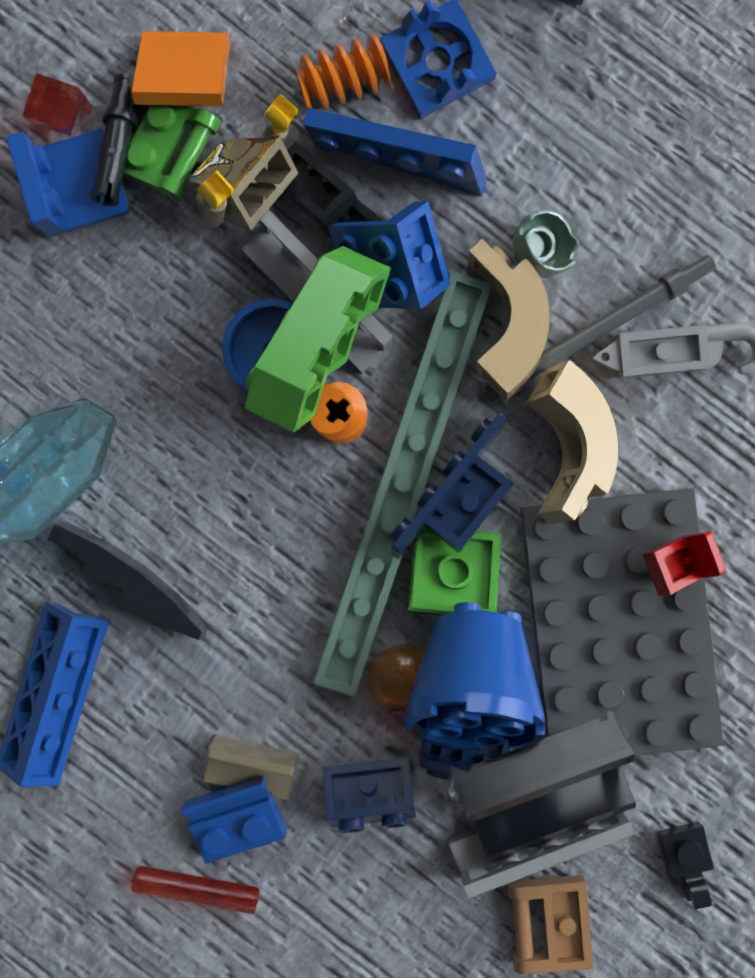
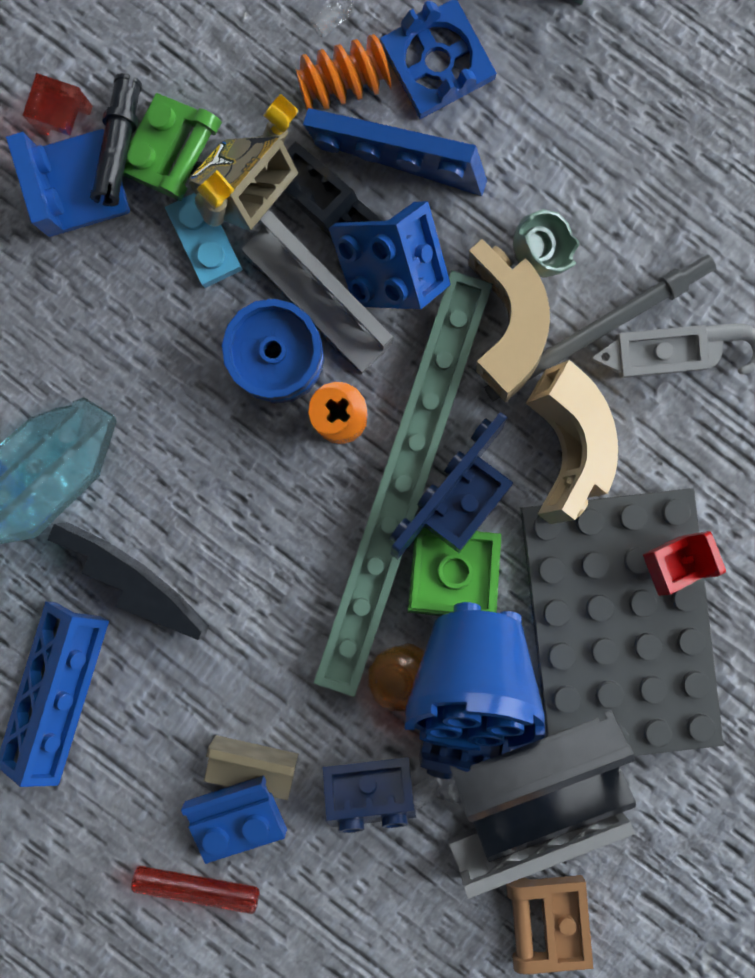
orange tile [131,31,230,106] -> none
bright green brick [244,246,391,433] -> none
black plate [657,822,714,910] -> none
none -> medium azure plate [165,193,243,288]

